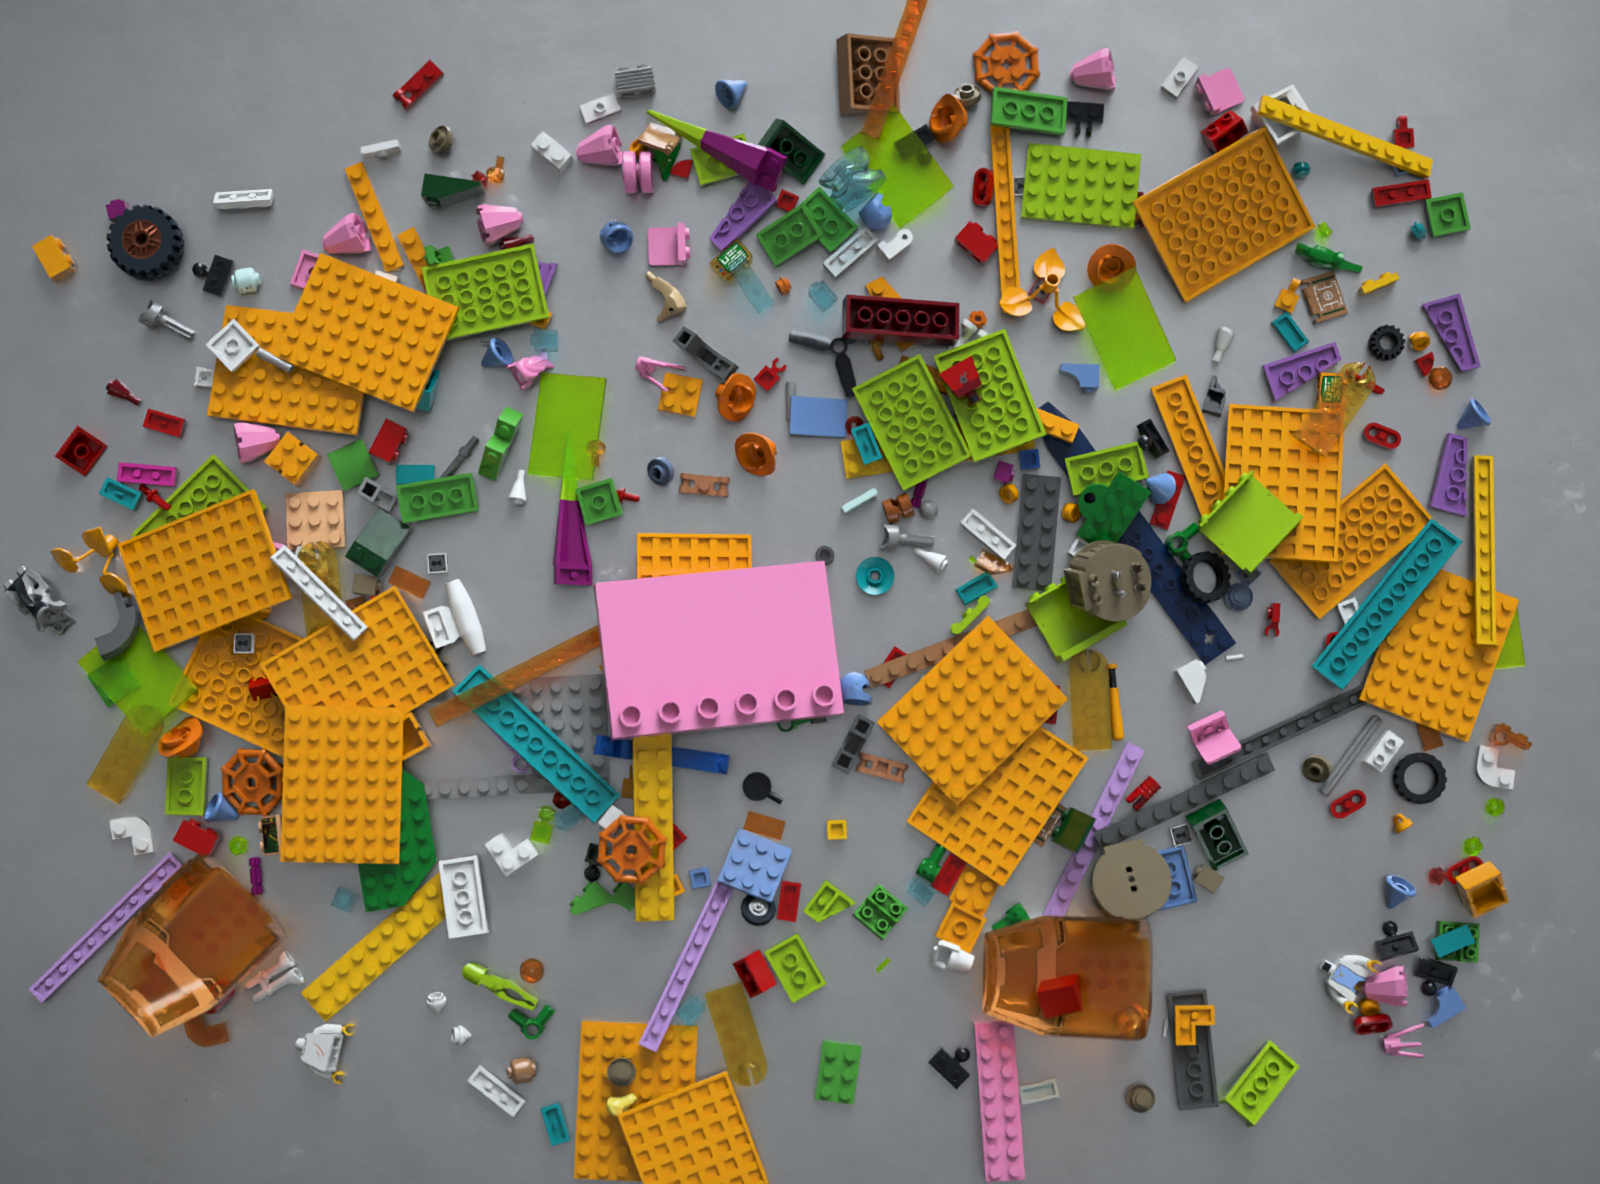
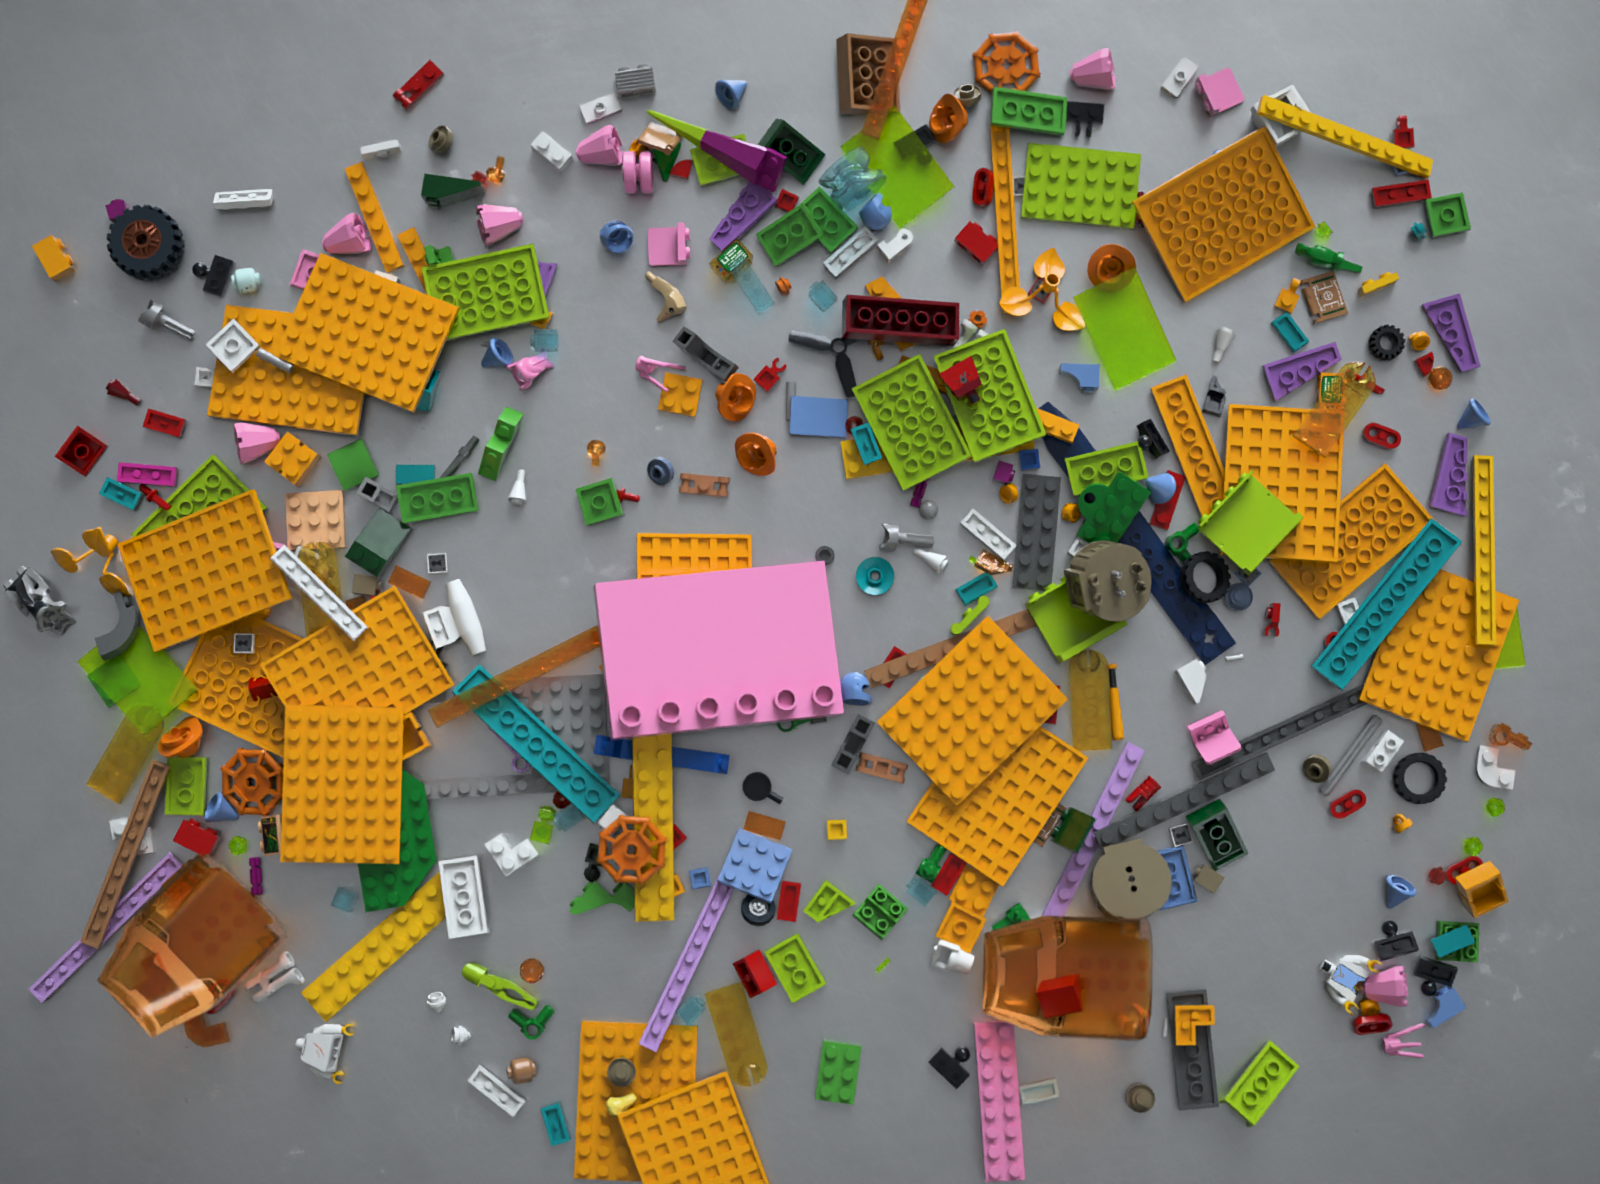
red brick [369,418,409,464] -> none
dark red cone [499,234,534,250] -> none
clear neon green piece [527,373,607,480] -> none
magenta plate [552,434,592,586] -> none
light aqua tile [841,488,878,515] -> none
dark orange wheel [881,492,915,524] -> none
red brick [1200,110,1249,153] -> none
teal plate [1292,162,1311,178] -> none
none -> medium nougat plate [80,759,171,949]

